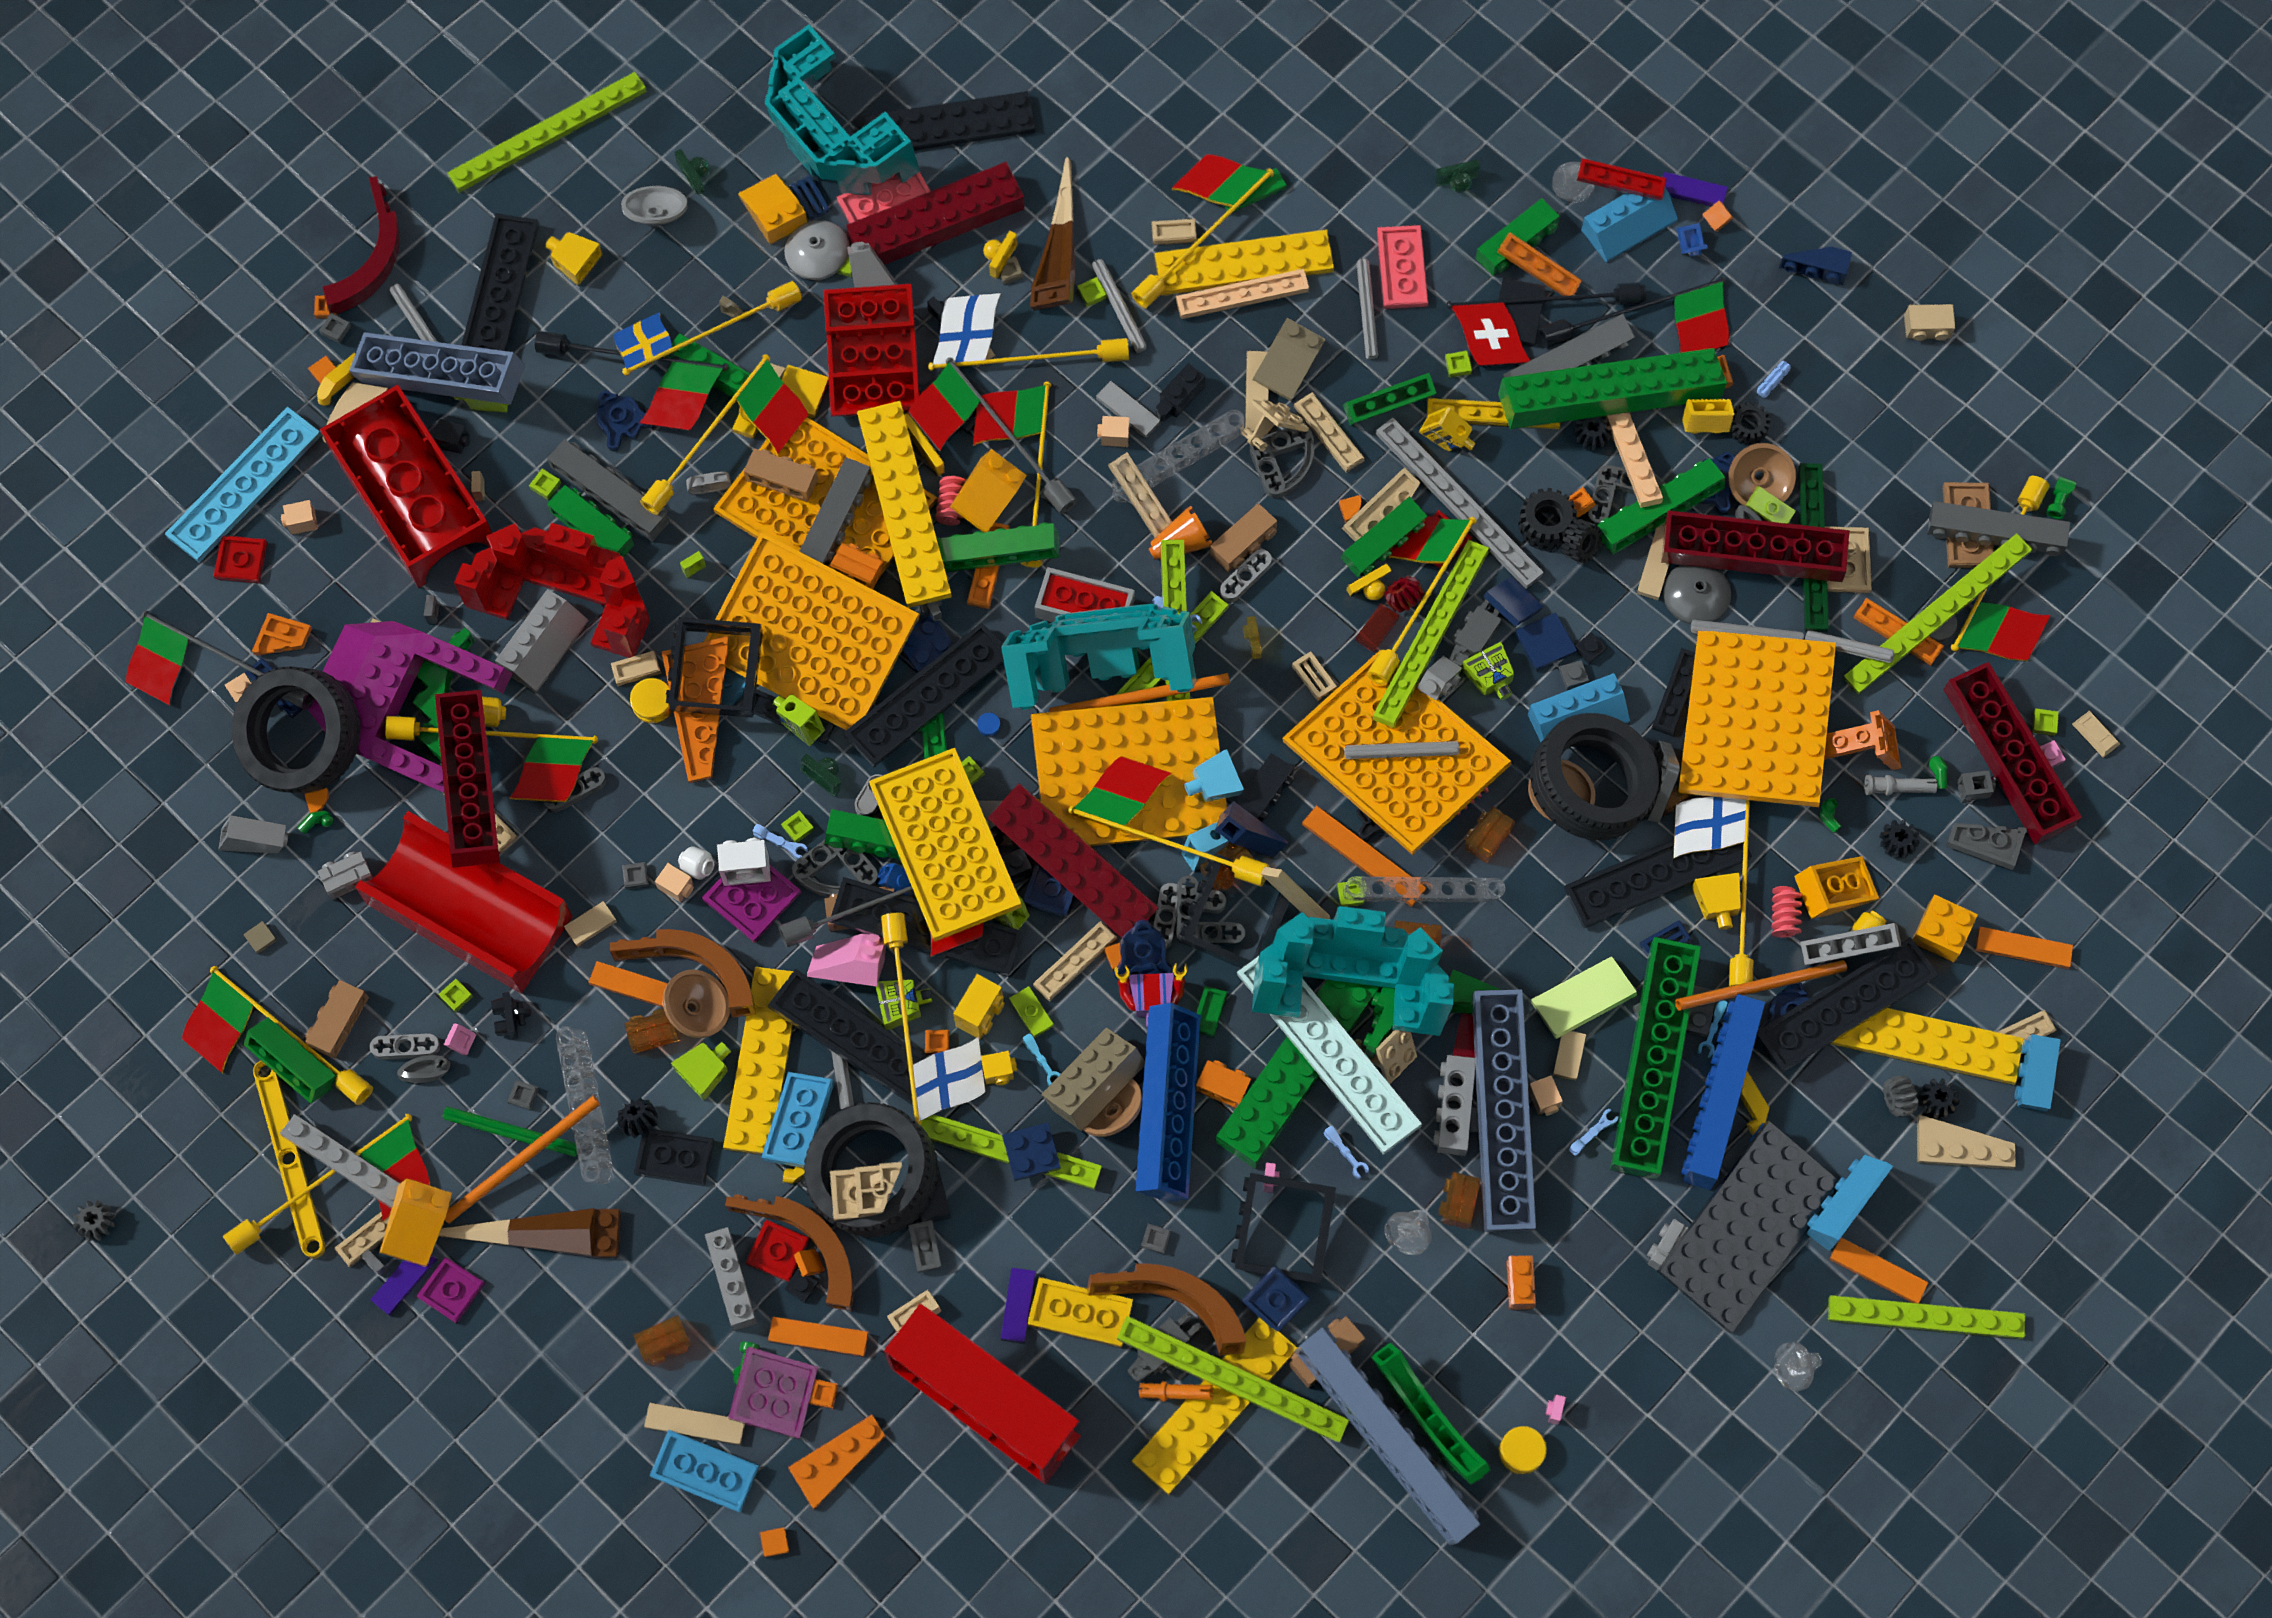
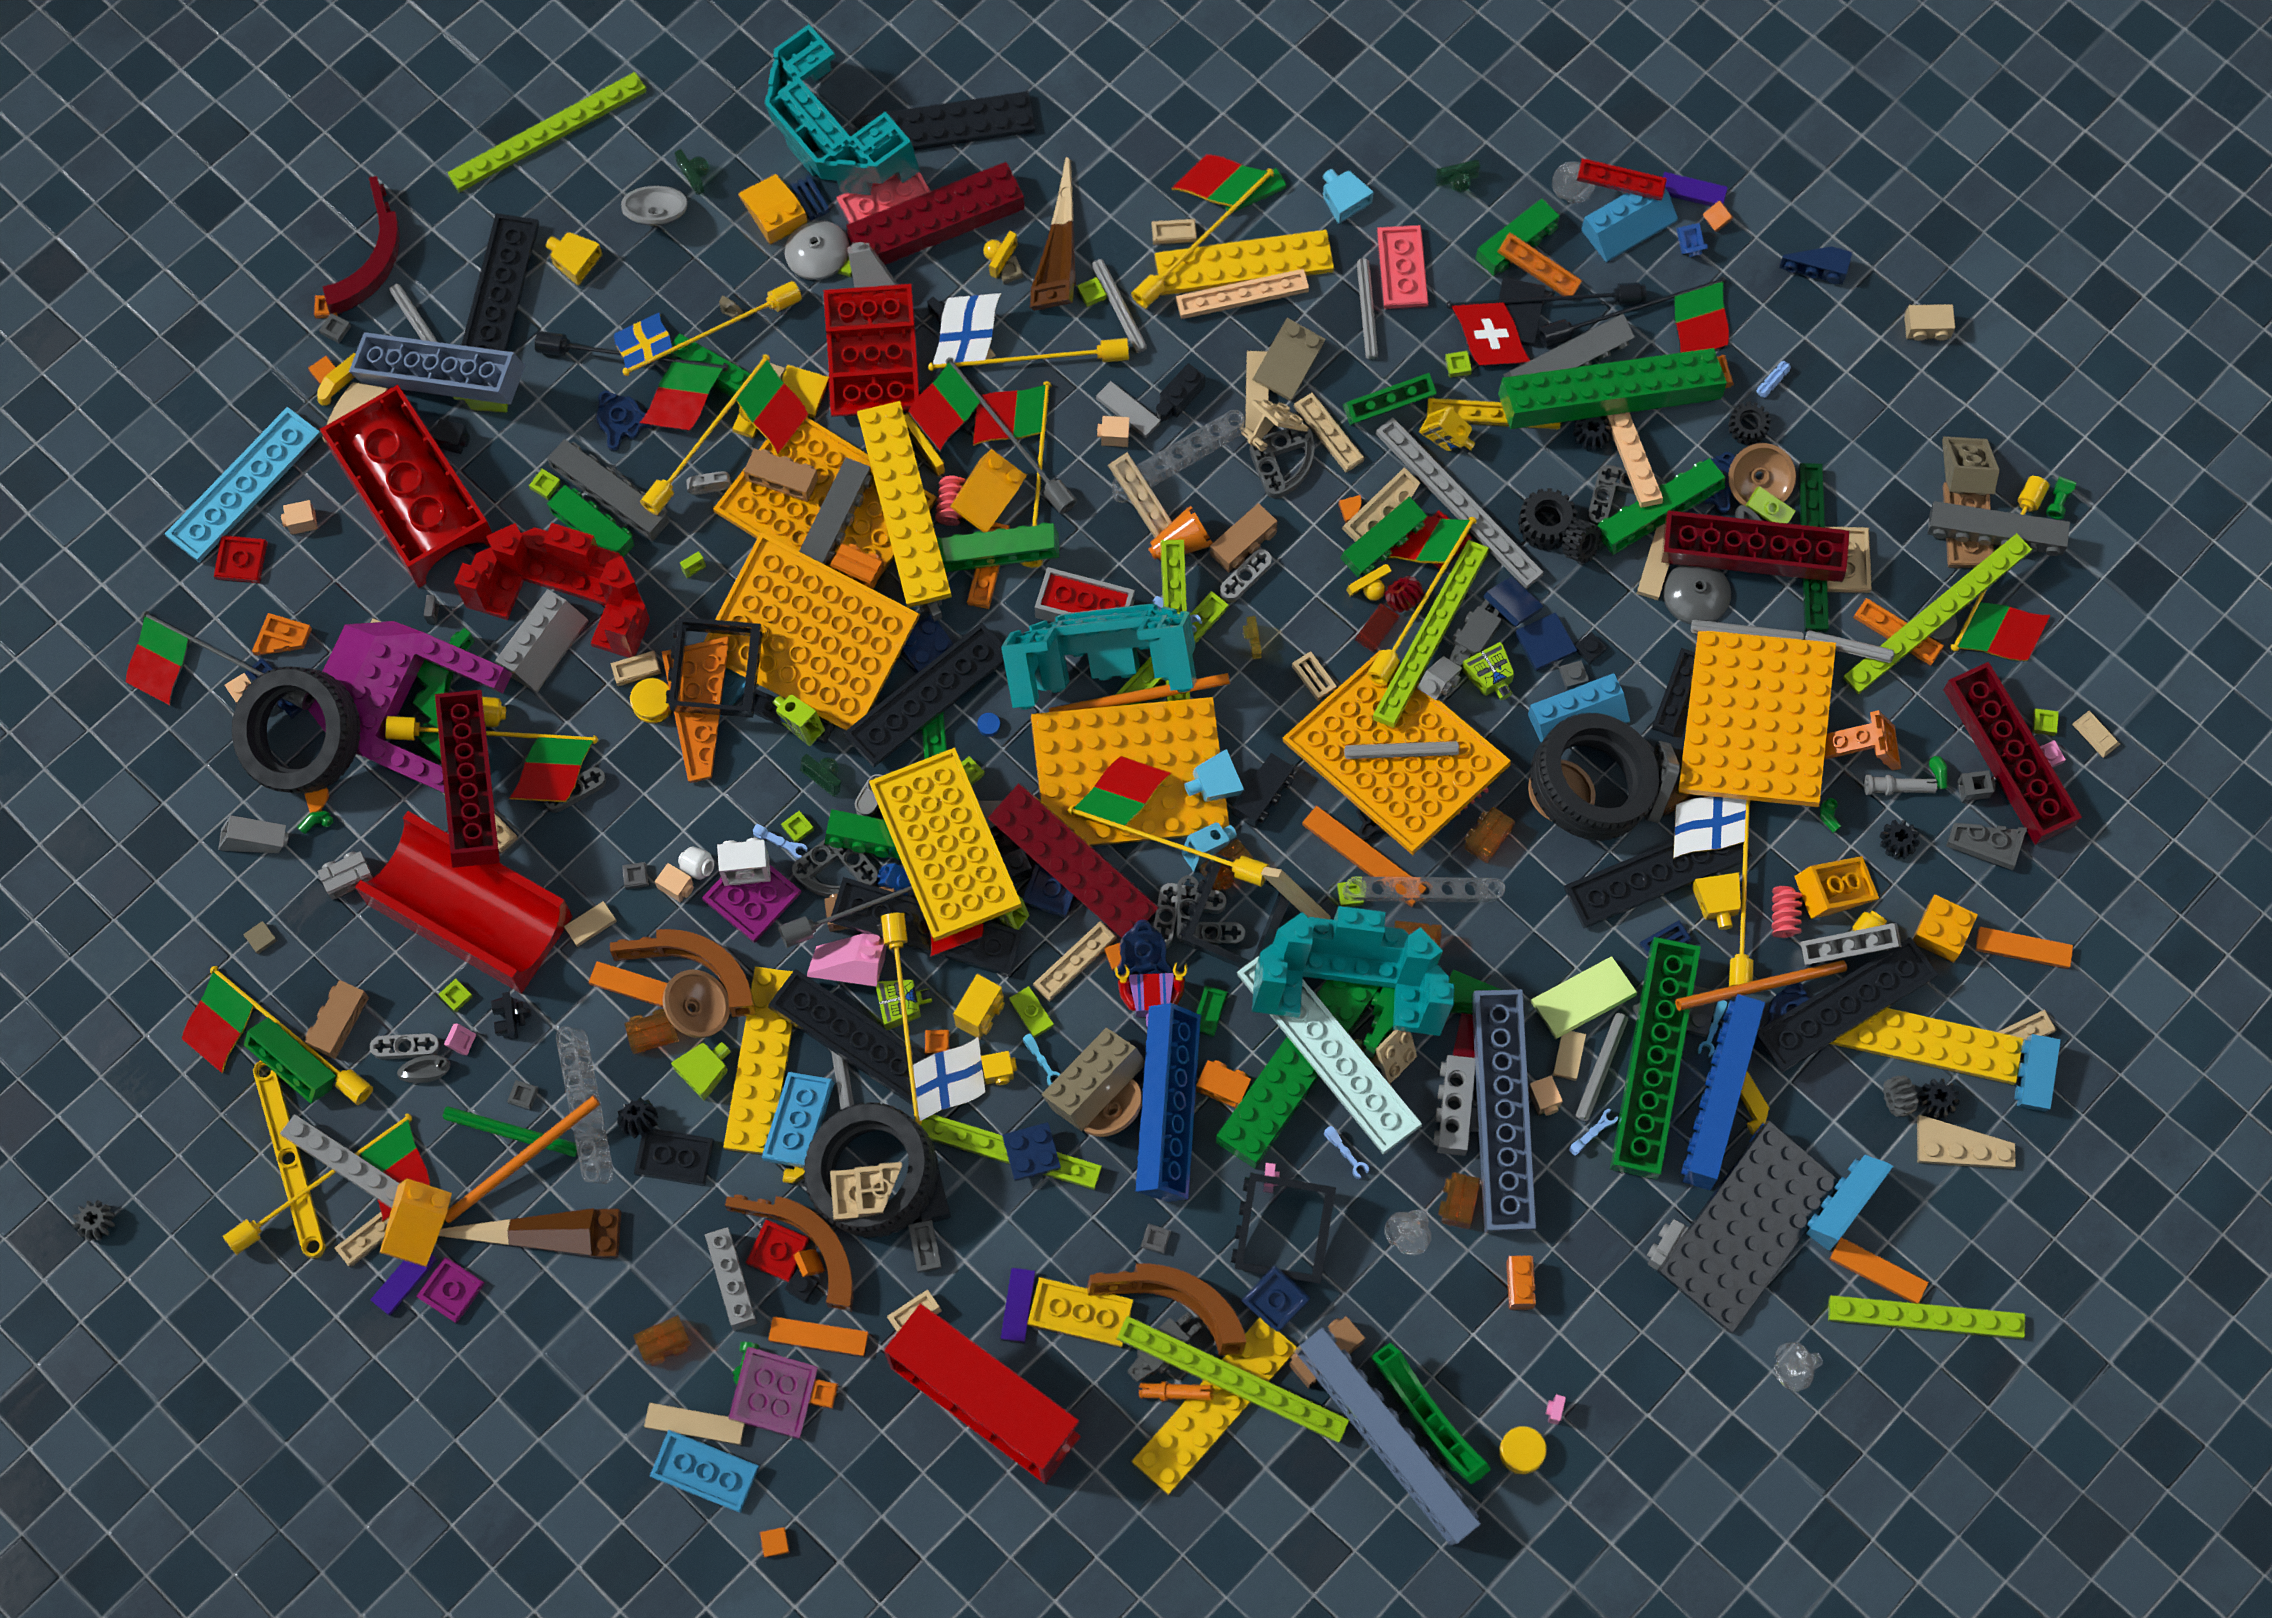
flat silver tile [362,1250,389,1277] -> none
tan tile [472,471,484,501] -> none
orange wing [788,1415,885,1510] -> none
dark blue slope [1215,801,1288,858] -> none
orange tile [1569,487,1596,518] -> none
yellow brick [1682,399,1734,434] -> none
none -> medium azure torso [1323,169,1373,224]
none -> light grey axle [1576,1013,1628,1121]
none -> dark tan slope [1942,437,1999,495]

